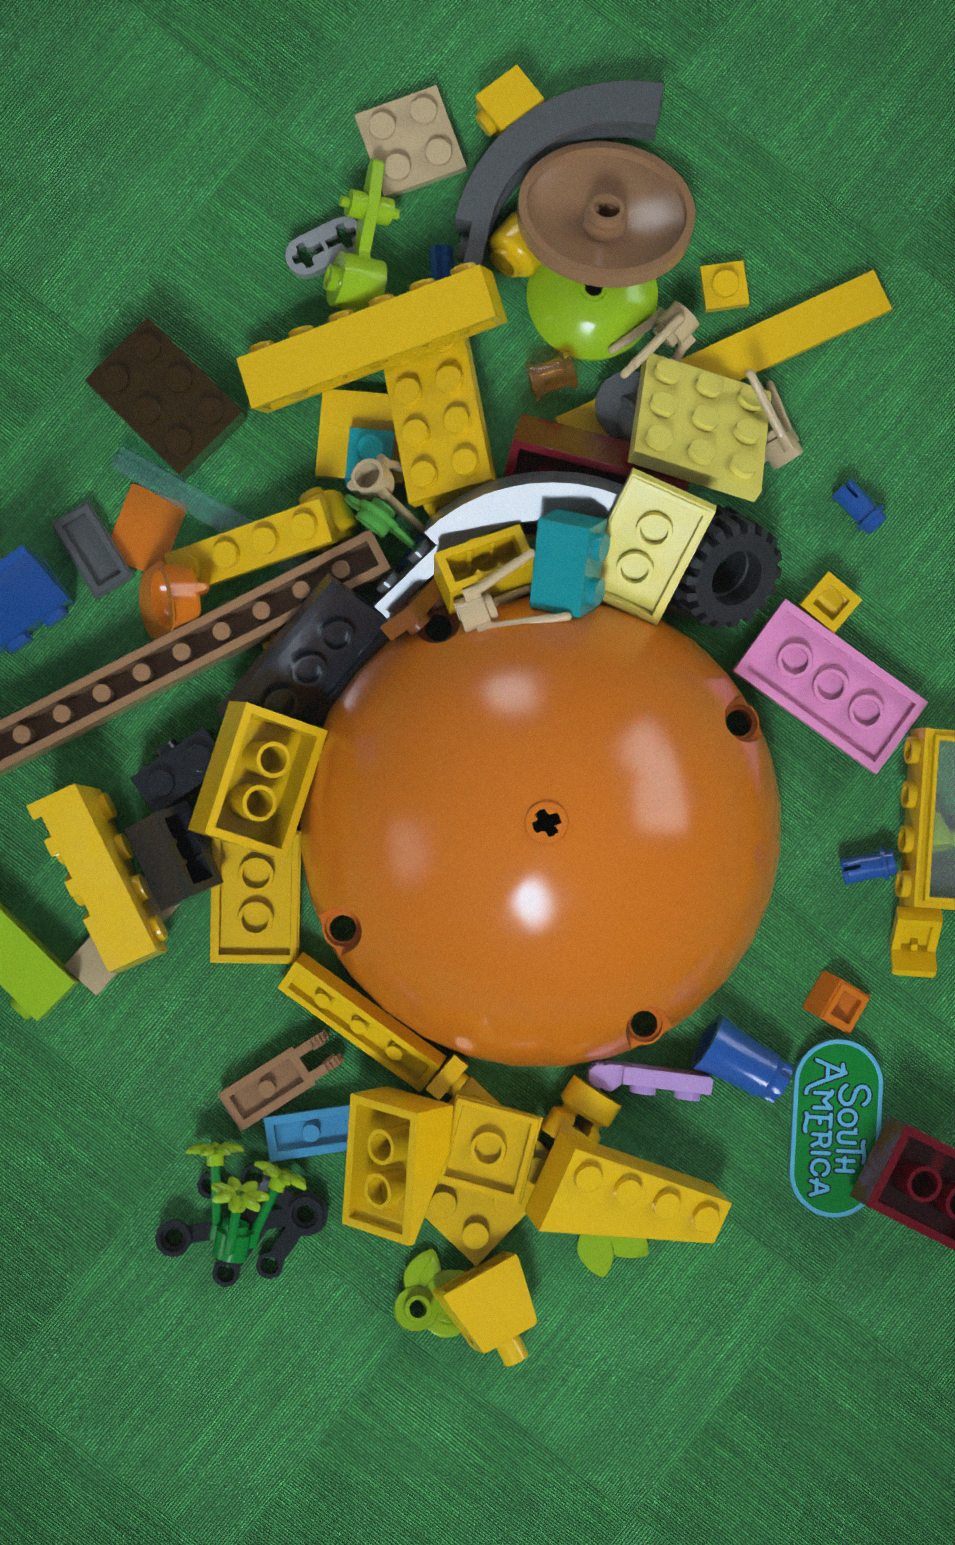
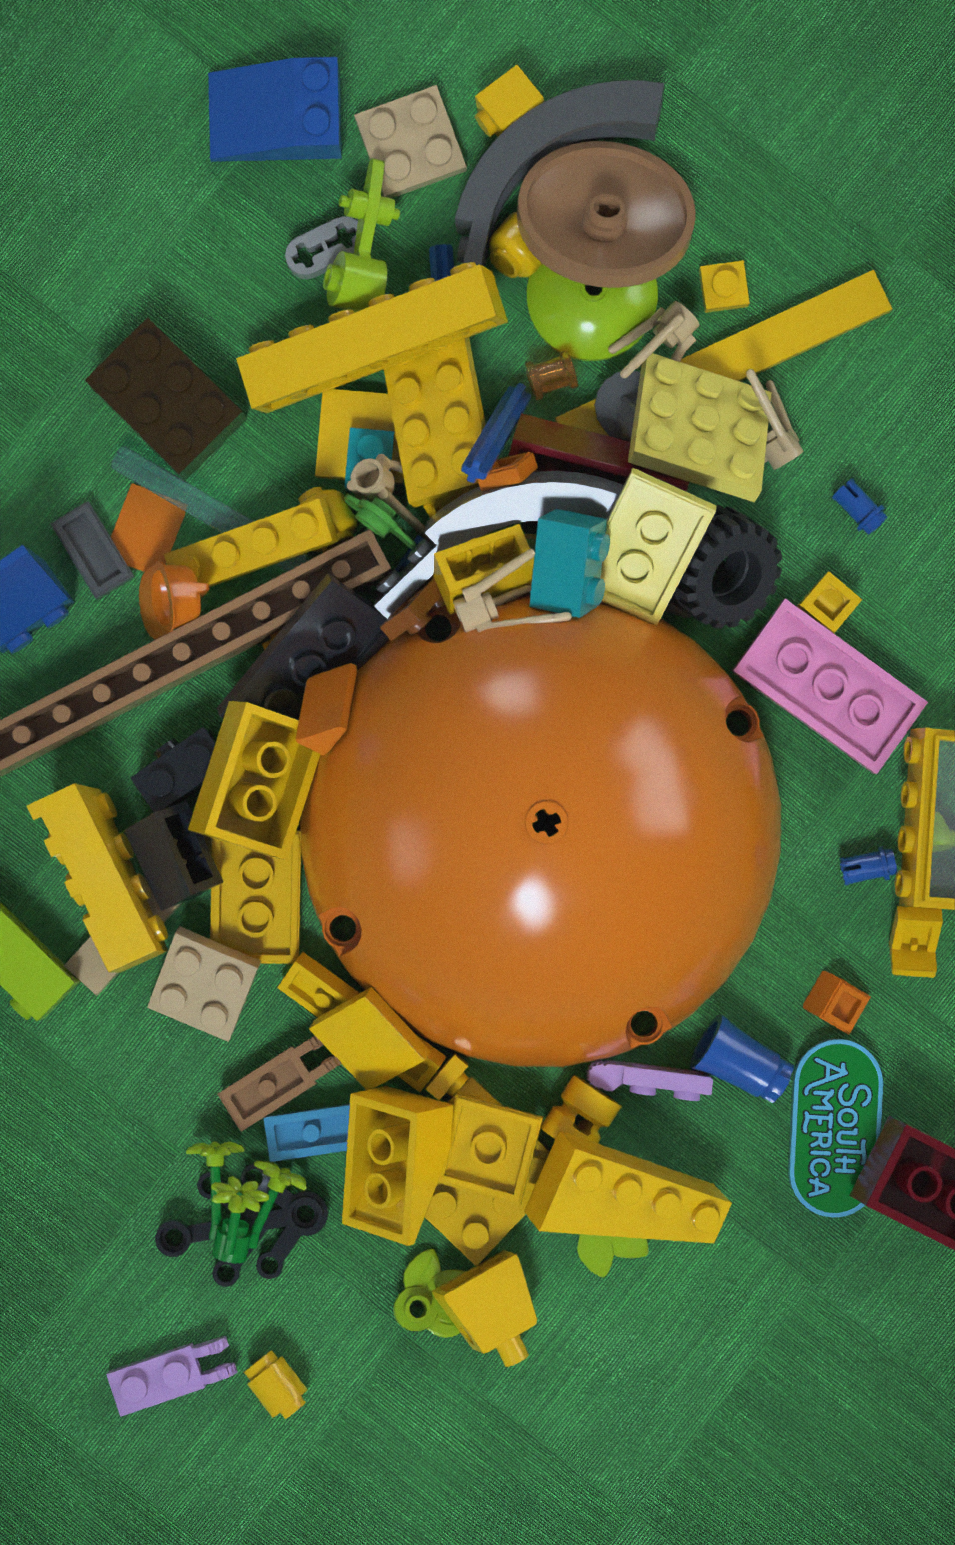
none -> lavender hinge [106,1336,238,1417]
none -> tan plate [147,926,262,1042]
none -> blue slope [208,57,342,162]
none -> yellow brick [244,1350,308,1419]
none -> orange slope [295,663,357,755]
none -> yellow tile [309,987,431,1090]
none -> blue axle [461,383,531,483]
none -> orange tile [477,452,538,491]

